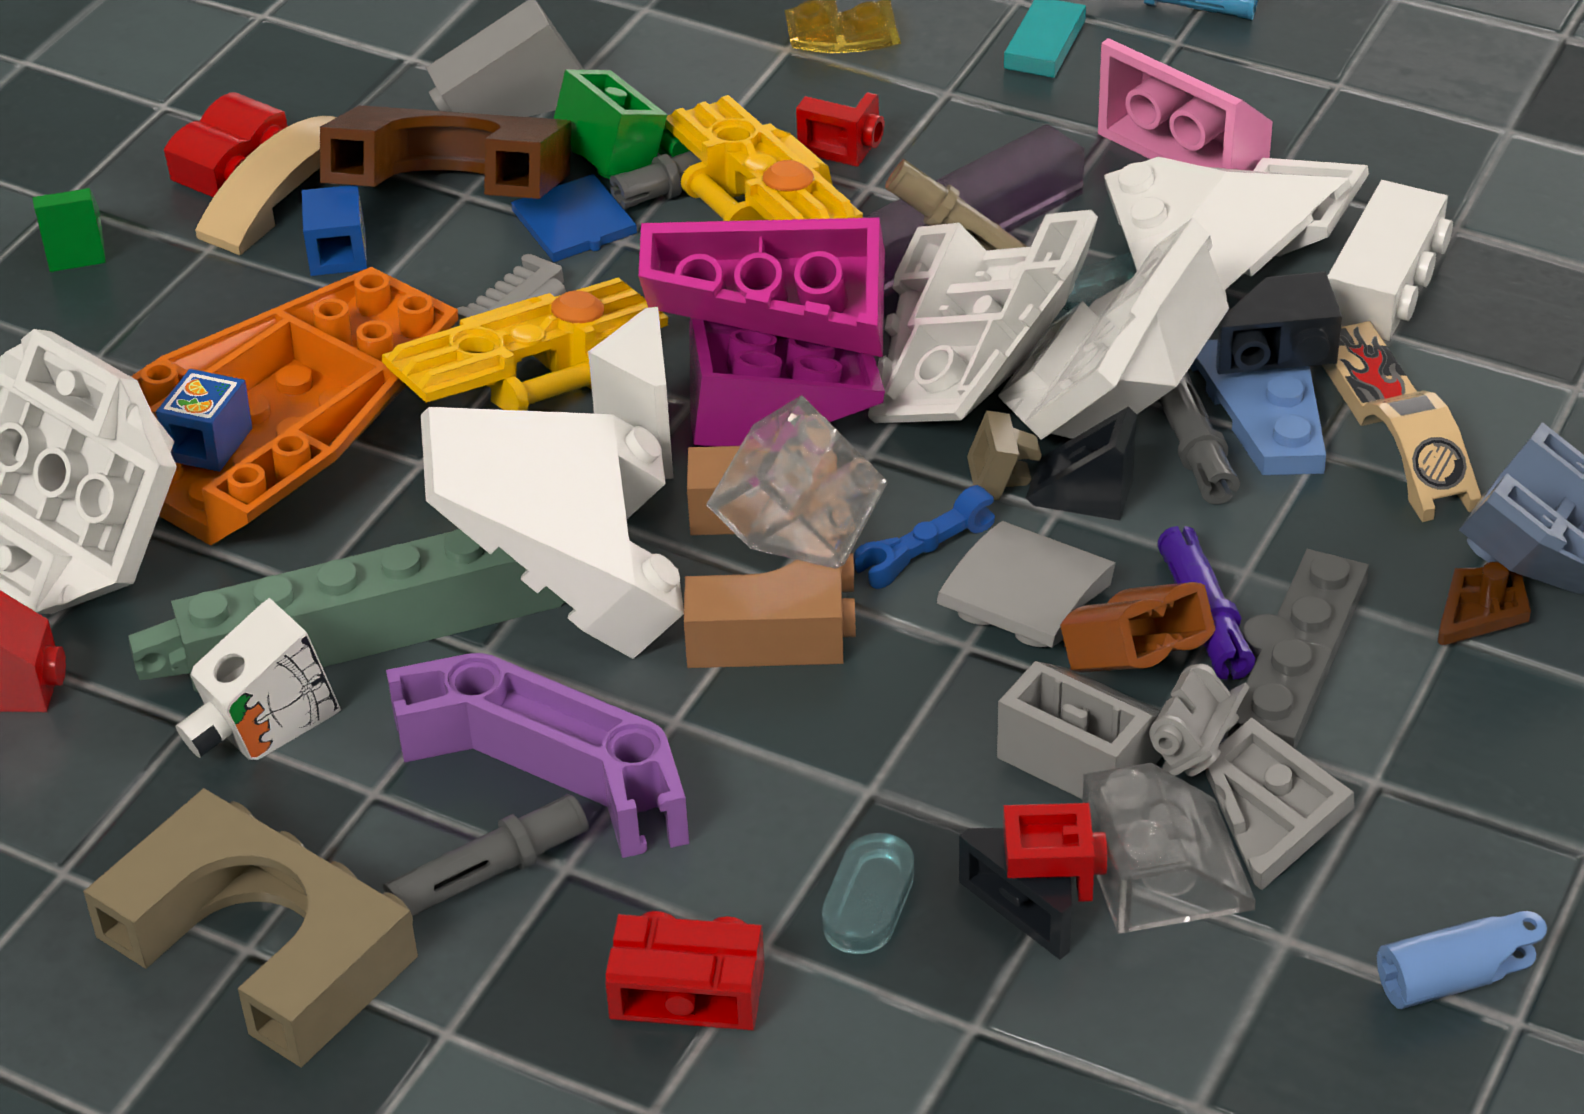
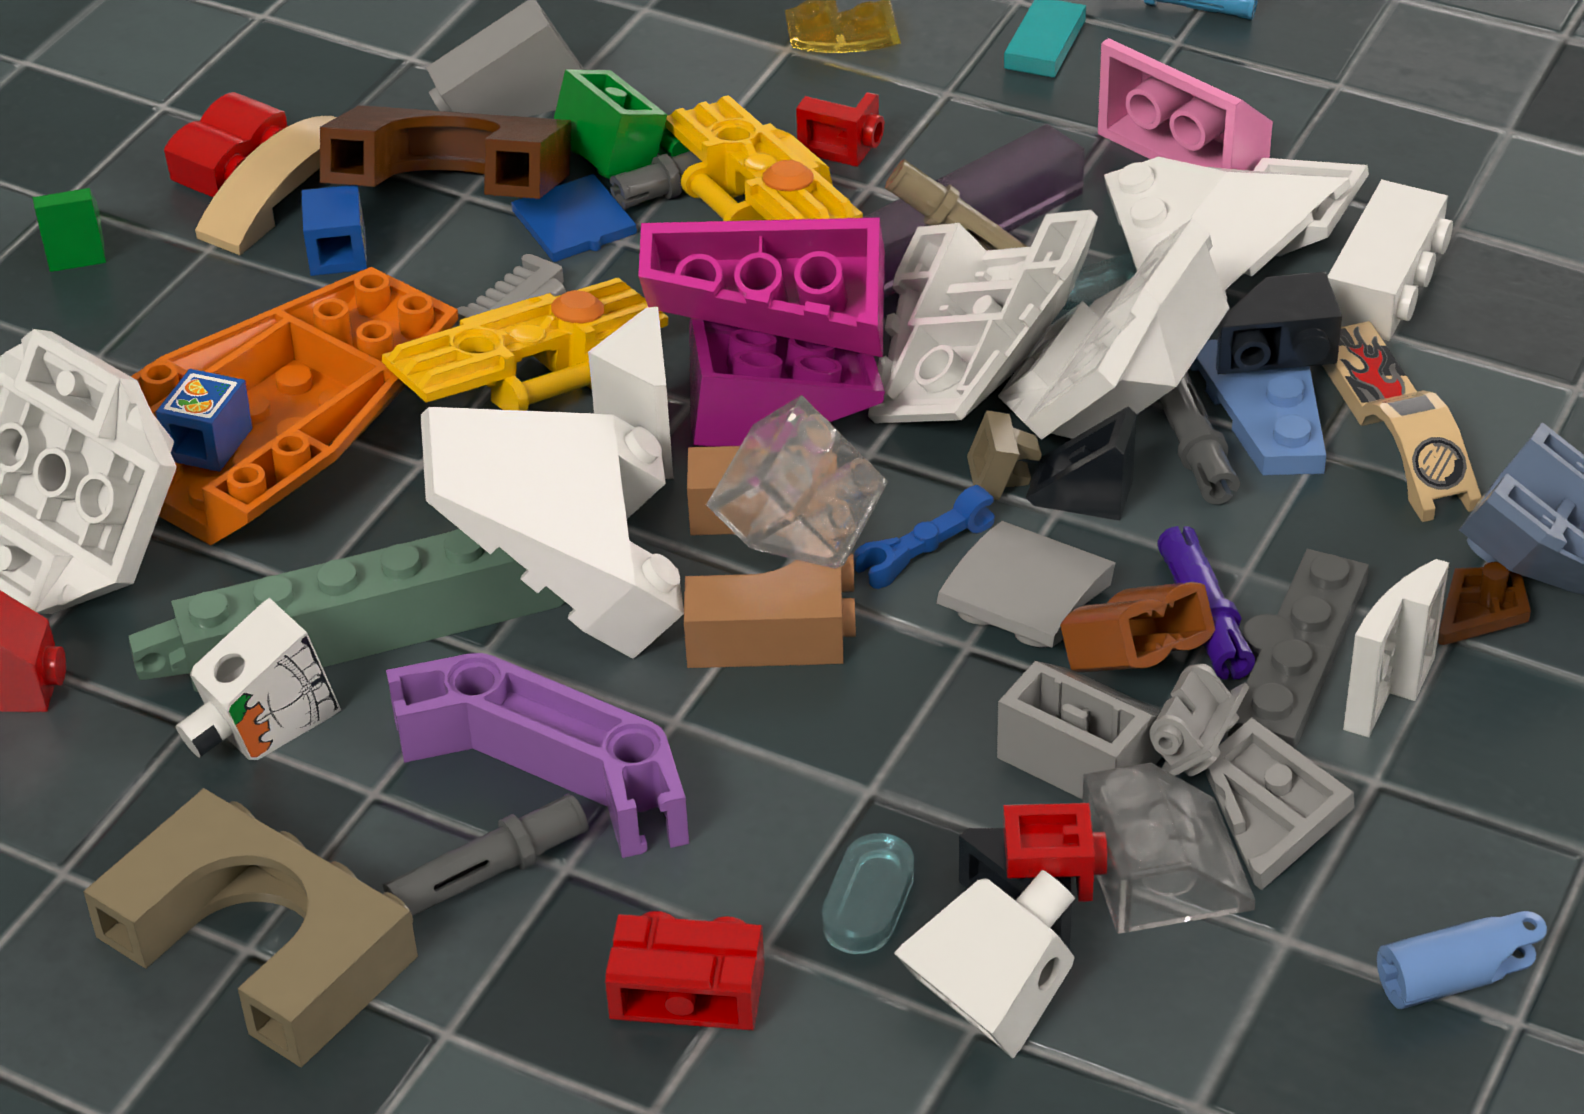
none -> white torso [894,870,1075,1058]
none -> white slope [1343,559,1449,738]

